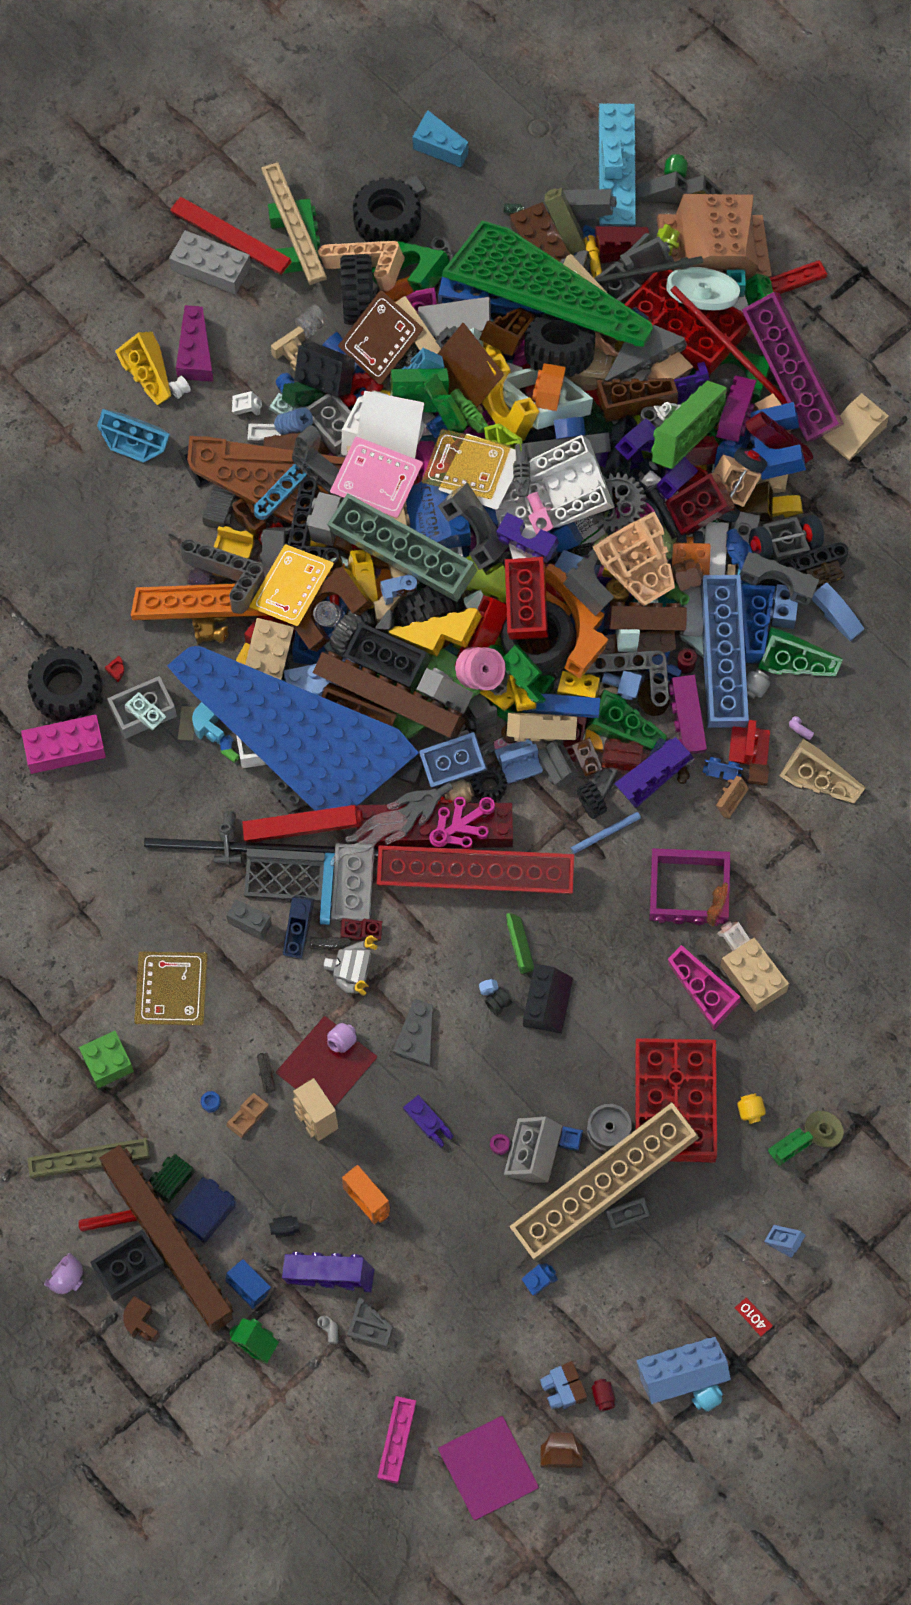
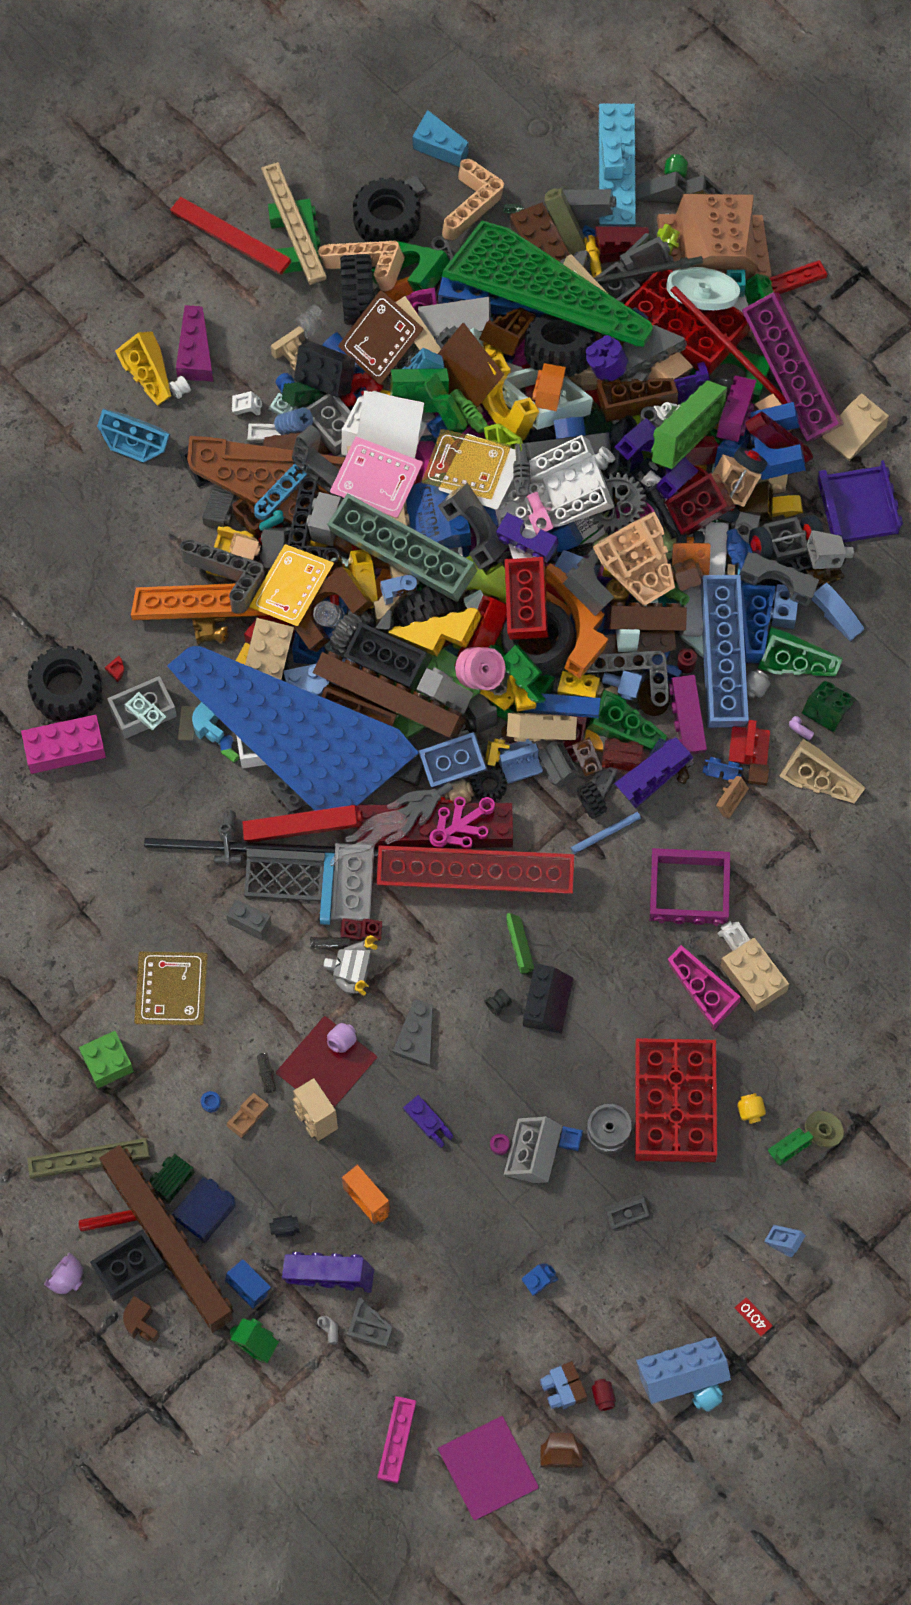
light grey brick [169,230,251,295] -> none
clear purple head [187,567,216,585] -> none
dark blue slope [283,895,315,959] -> none
light blue tile [479,979,498,995] -> none
tan brick [509,1103,699,1262] -> none
clear orange slope [706,882,728,927] -> none
none -> light nougat brick [229,532,260,560]
none -> teal arm [259,510,284,531]
none -> light nougat beam [442,159,504,240]
none -> yellow bracket [485,738,510,766]
none -> dark purple brick [586,335,629,381]
none -> white wheel [595,446,615,470]
none -> dark green bracket [802,681,856,732]
none -> light grey torso [807,530,854,569]
none -> dark purple panel [817,460,903,543]

